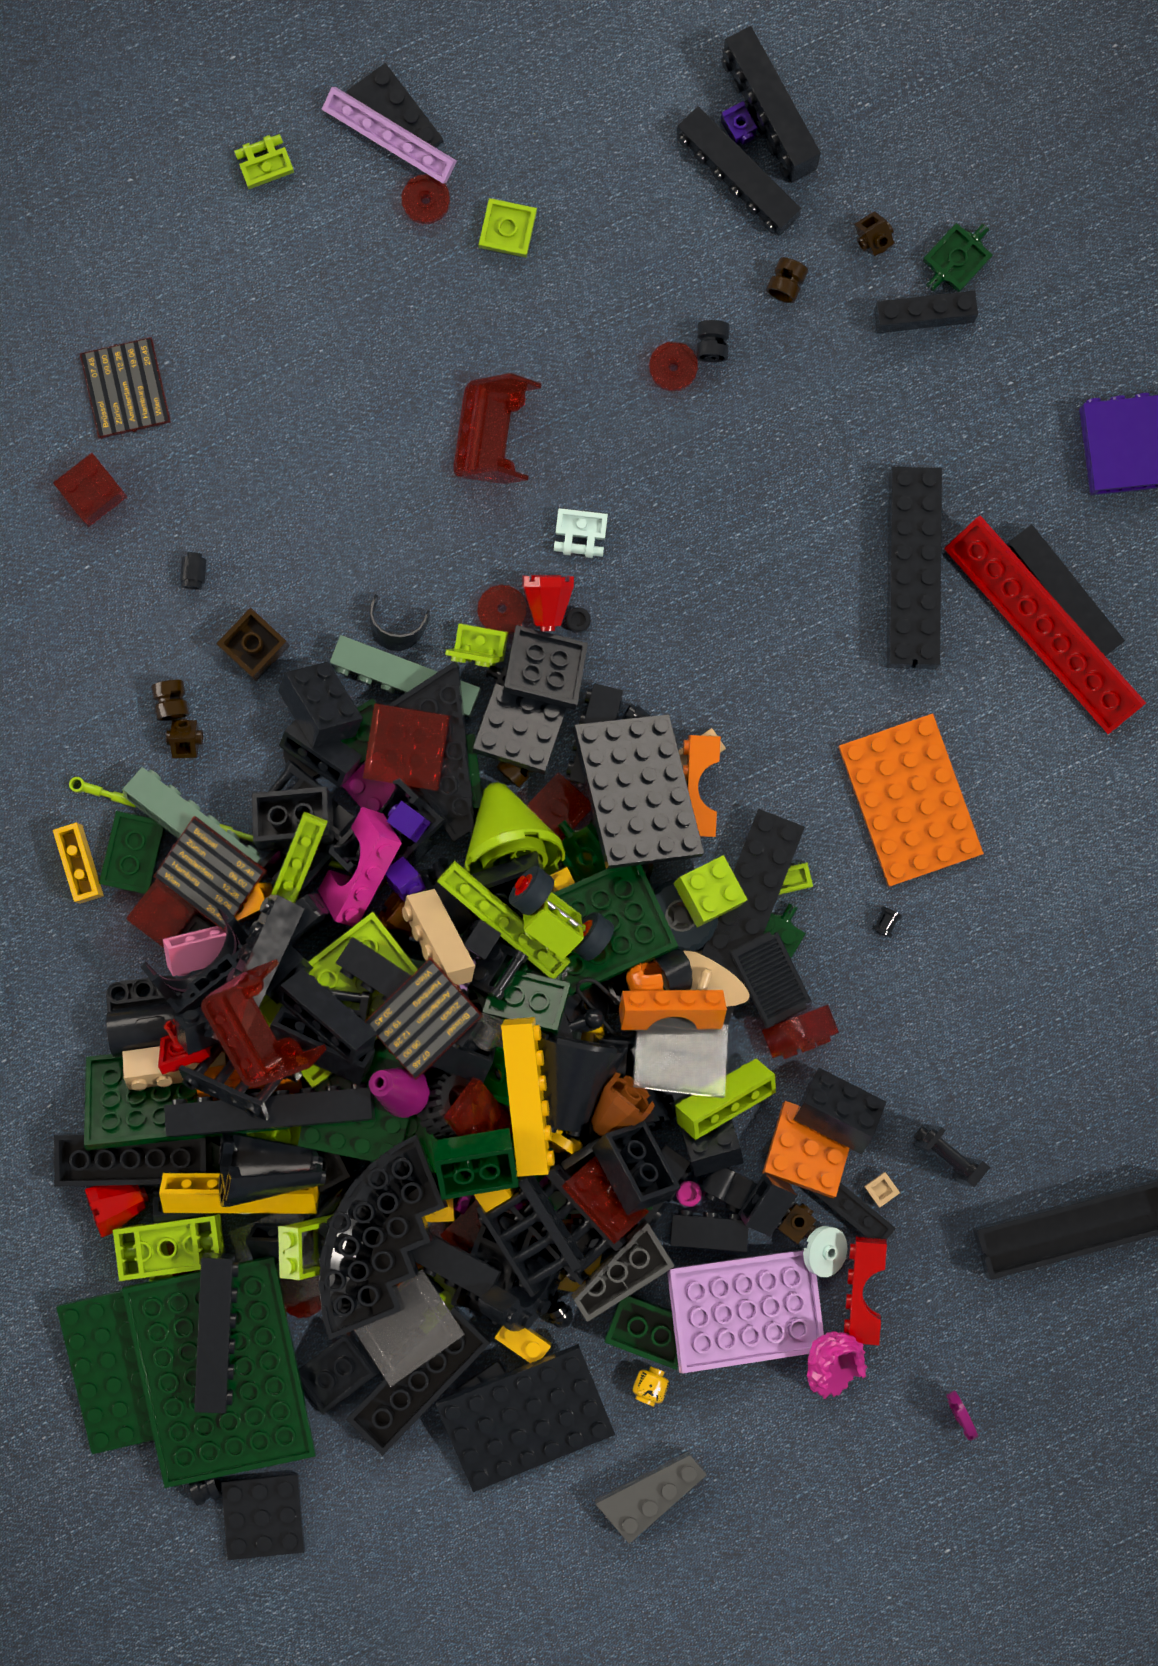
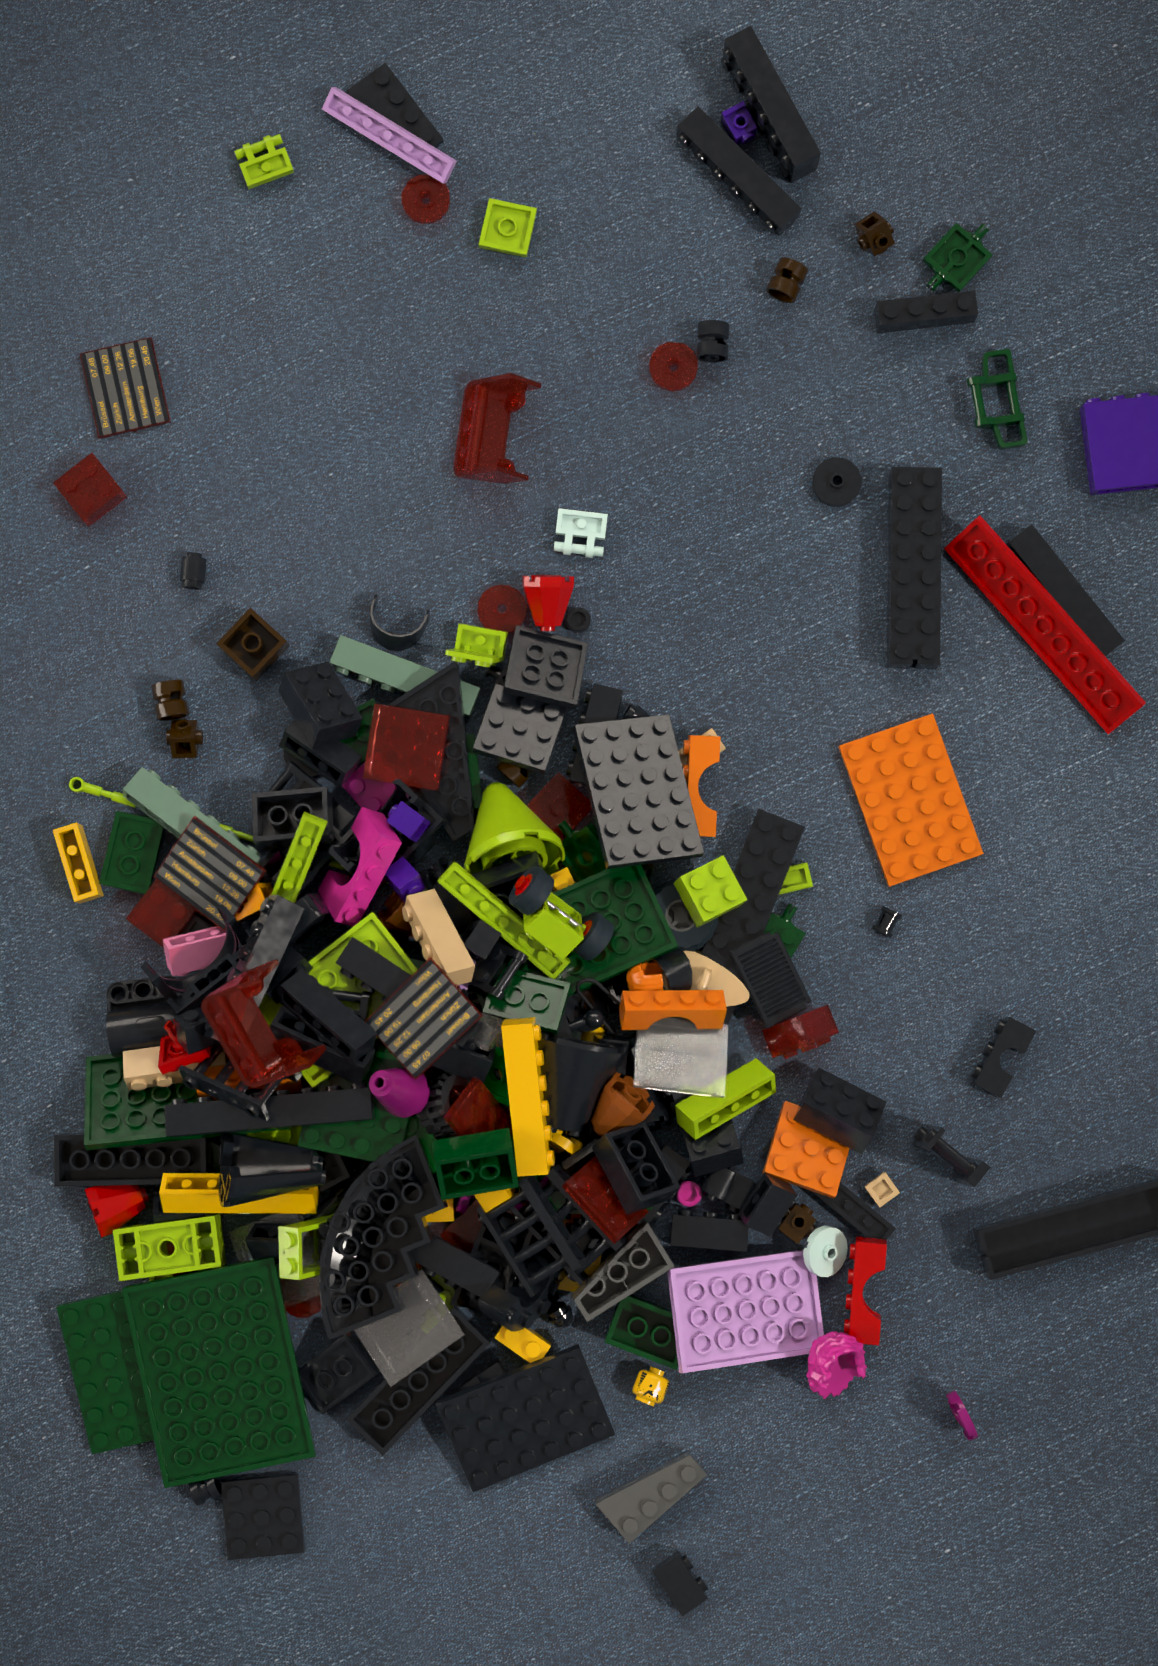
black brick [194,1253,239,1413] -> none
none -> black brick [653,1551,708,1617]
none -> black plate [812,457,861,507]
none -> dark green bar [967,349,1028,450]
none -> black arch [970,1017,1036,1098]

